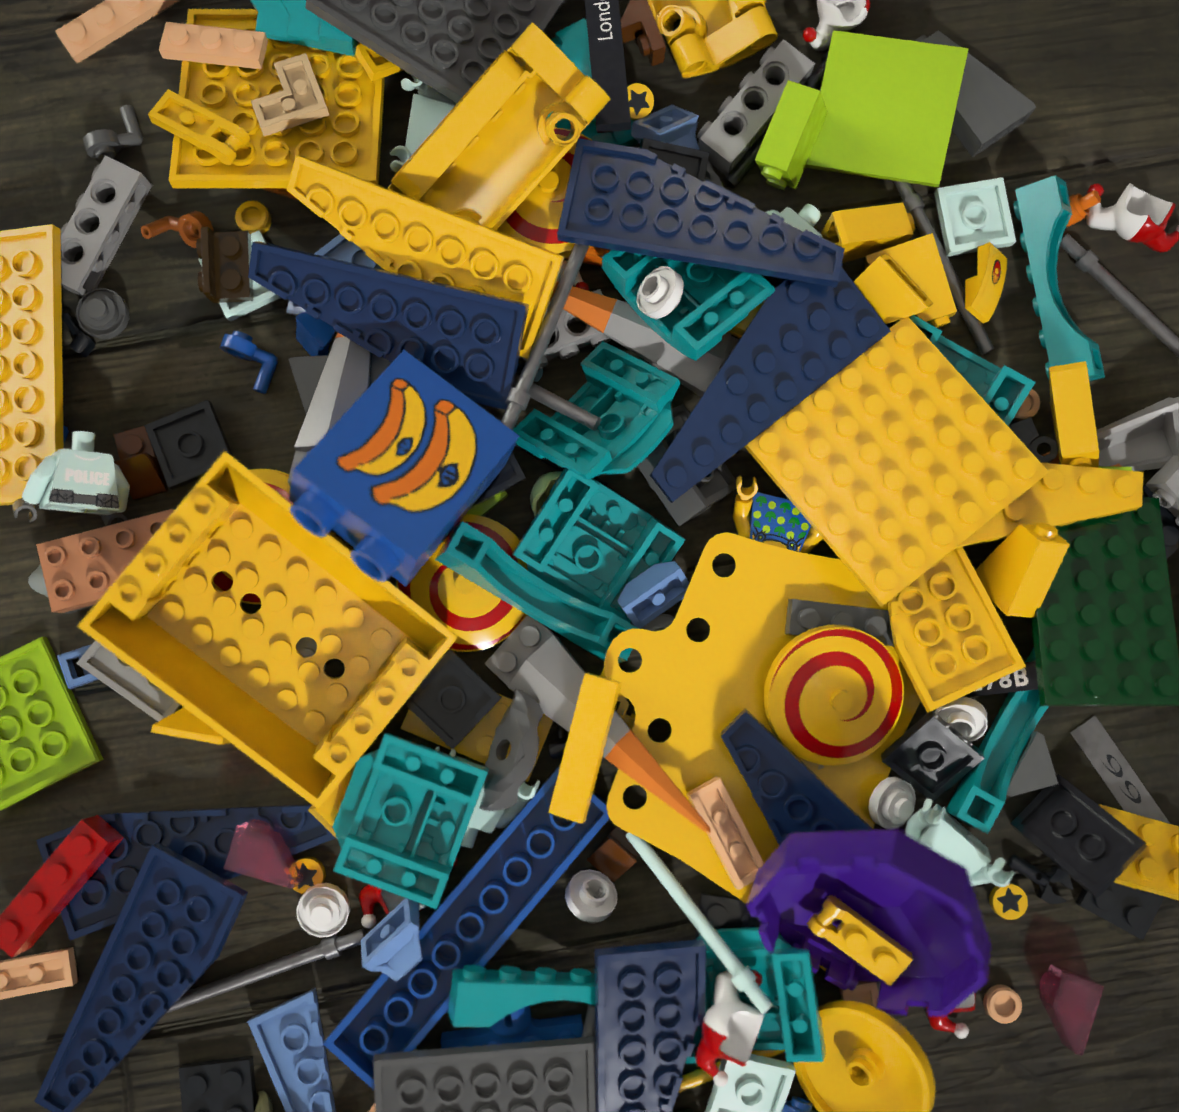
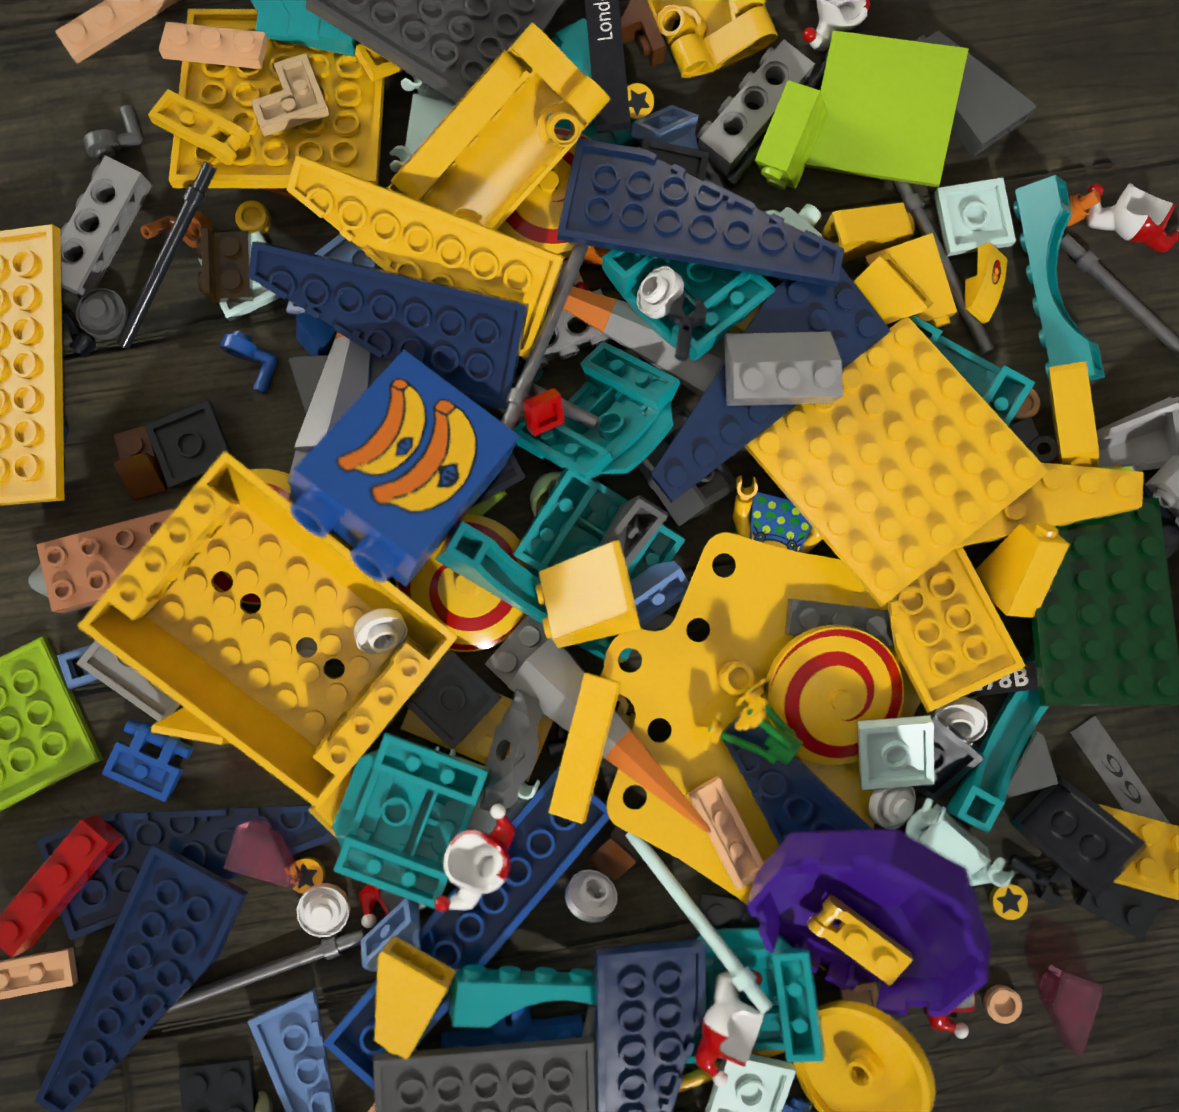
light aqua torso [12,431,130,526] -> none
none -> blue plate [102,719,194,802]
none -> black bar [117,161,217,349]
none -> white plate [353,608,408,654]
none -> yellow slope [375,934,456,1060]
none -> white piece [434,804,515,912]
none -> red plate [523,388,565,436]
none -> yellow slope [536,540,641,648]
none -> dark grey slope [599,495,668,567]
none -> black bar [669,295,707,361]
none -> plant [703,678,803,765]
none -> yellow tile [718,660,755,696]
none -> light grey slope [724,332,843,406]
none -> light aqua plate [857,716,934,790]

